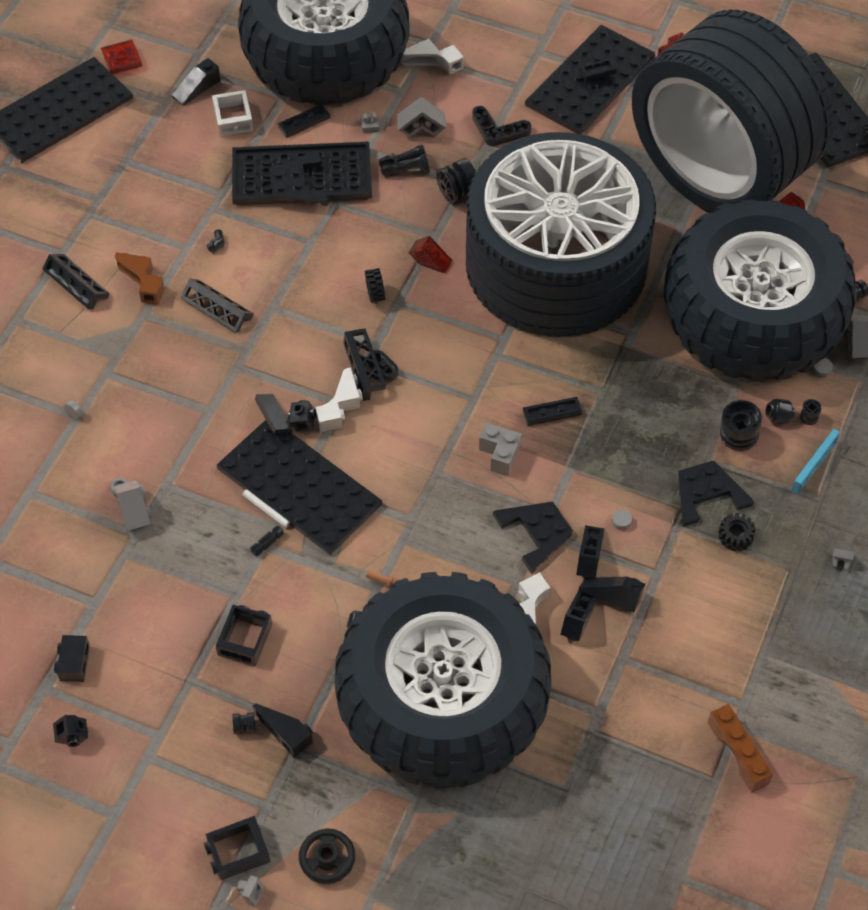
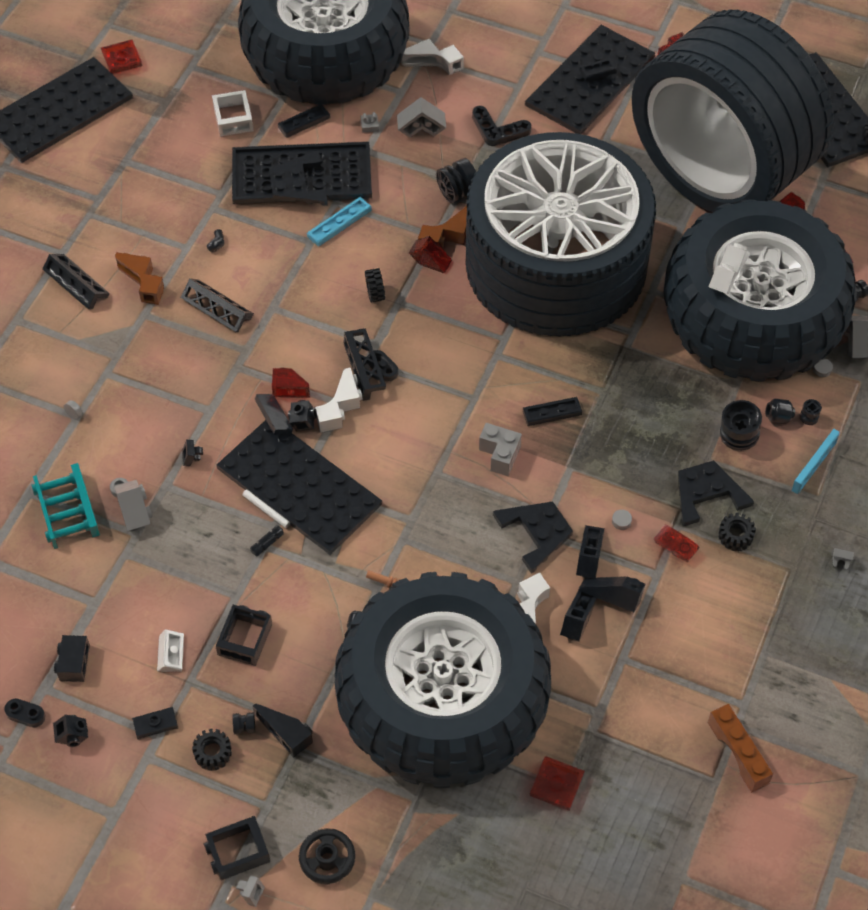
black slope [172,58,221,106] -> none
black piece [379,145,430,176] -> none
none -> black plate [4,698,46,727]
none -> teal fence [31,463,100,549]
none -> black plate [132,707,178,739]
none -> white slope [157,629,184,672]
none -> black tile [182,439,203,466]
none -> black tyre [192,729,232,771]
none -> clear red slope [272,367,310,398]
none -> medium azure tile [307,197,372,247]
none -> dark orange arch [418,206,467,253]
none -> clear red plate [530,756,585,811]
none -> clear red slope [654,524,700,562]
none -> white arch [709,242,750,294]

